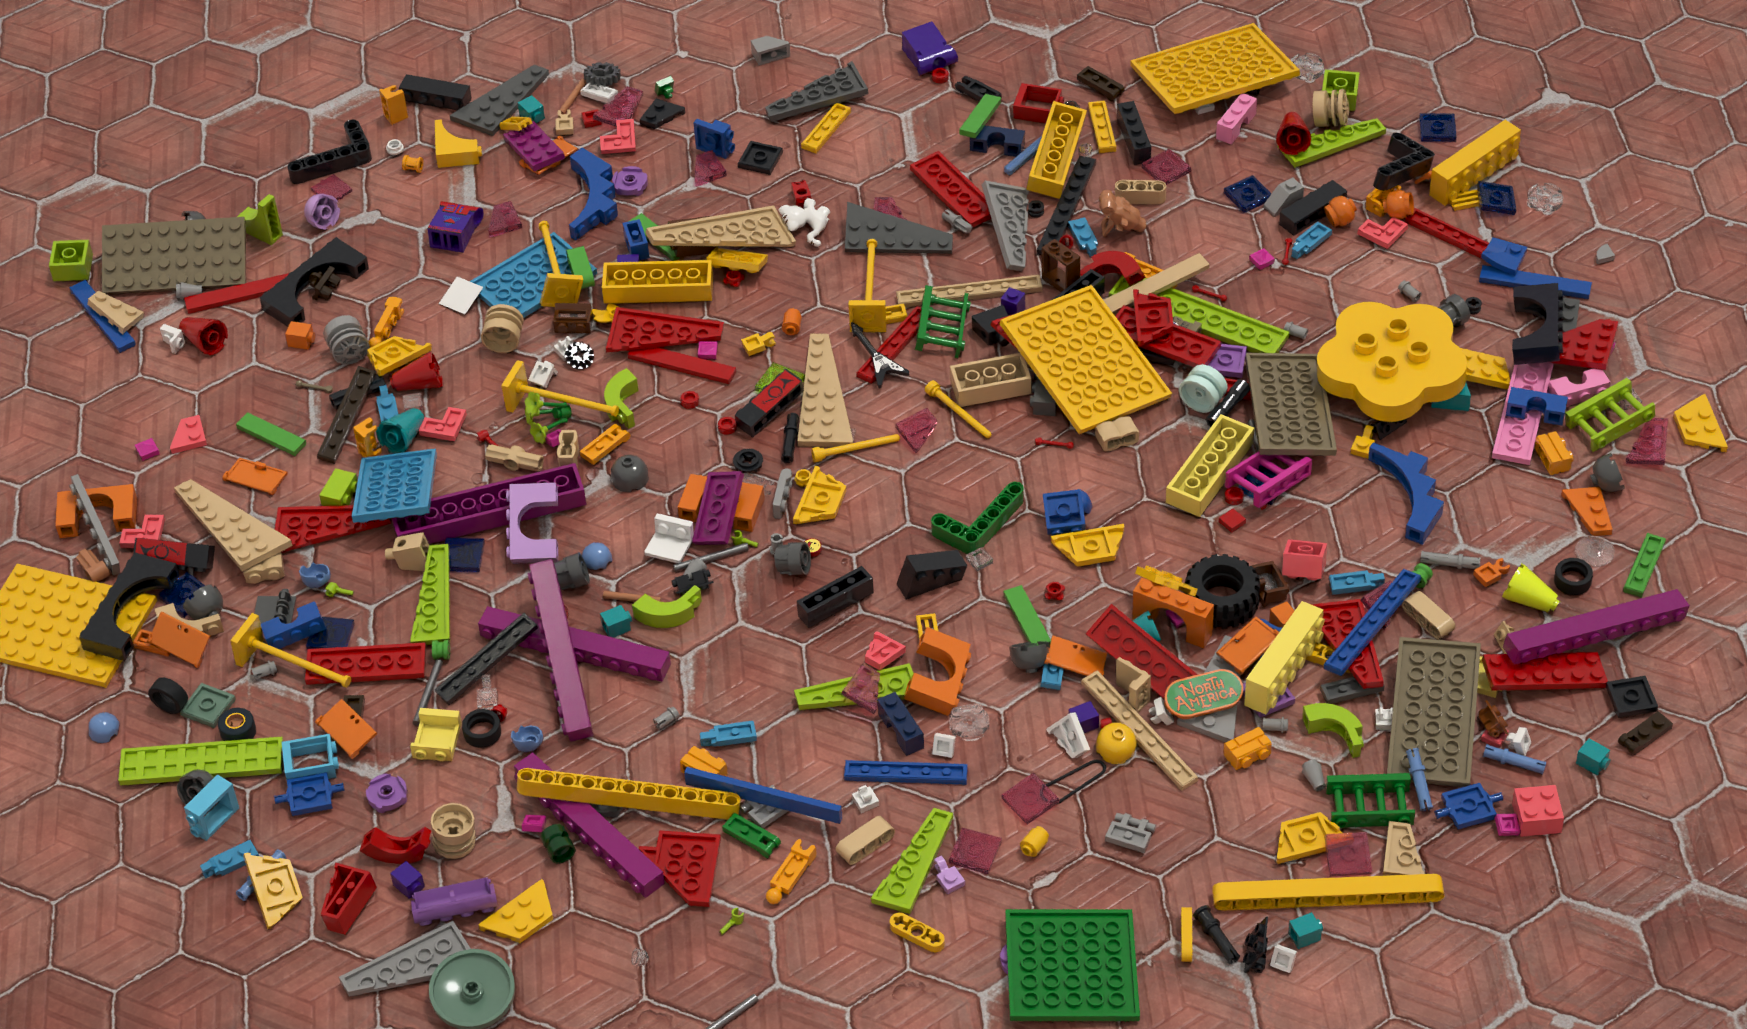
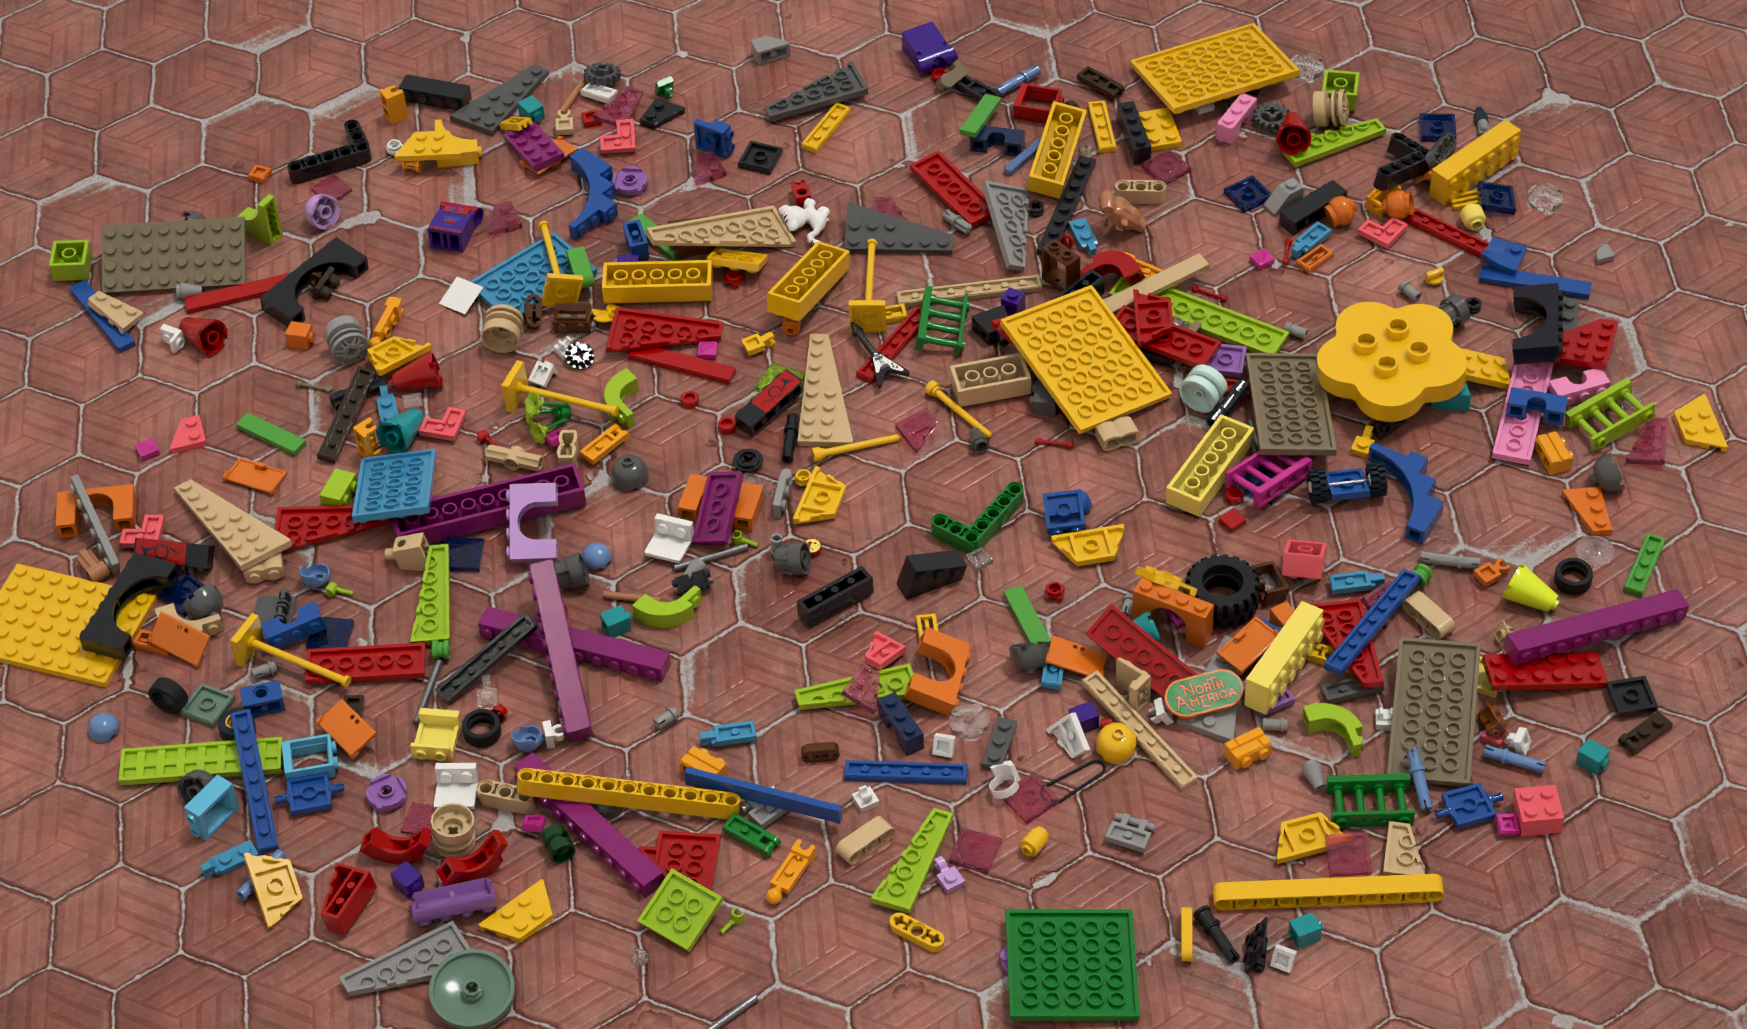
none -> blue tile [230,709,279,854]
none -> blue brick [240,680,286,717]
none -> orange tile [248,165,272,184]
none -> yellow wing [395,130,462,162]
none -> clear pink piece [400,802,435,839]
none -> white bracket [433,763,479,810]
none -> red arch [436,830,508,886]
none -> tan beam [476,780,535,815]
none -> reddish brown beam [524,294,542,330]
none -> white tile [542,720,564,749]
none -> lime plate [637,868,724,952]
none -> yellow brick [767,241,850,321]
none -> reddish brown beam [801,742,840,763]
none -> dark tan leg [936,59,969,92]
none -> dark grey cone [969,428,989,454]
none -> dark grey plate [982,717,1017,770]
none -> white piece [989,760,1021,799]
none -> medium blue pin [994,65,1041,96]
none -> light grey pin [1121,593,1133,619]
none -> yellow plate [1138,107,1182,152]
none -> dark grey gear [1253,101,1289,133]
none -> orange tile [1295,244,1334,275]
none -> plate [1307,462,1388,504]
none -> dark grey beam [1425,132,1457,169]
none -> yellow plate [1425,267,1444,285]
none -> light yellow head [1460,203,1486,231]
none -> piece [1474,107,1490,137]

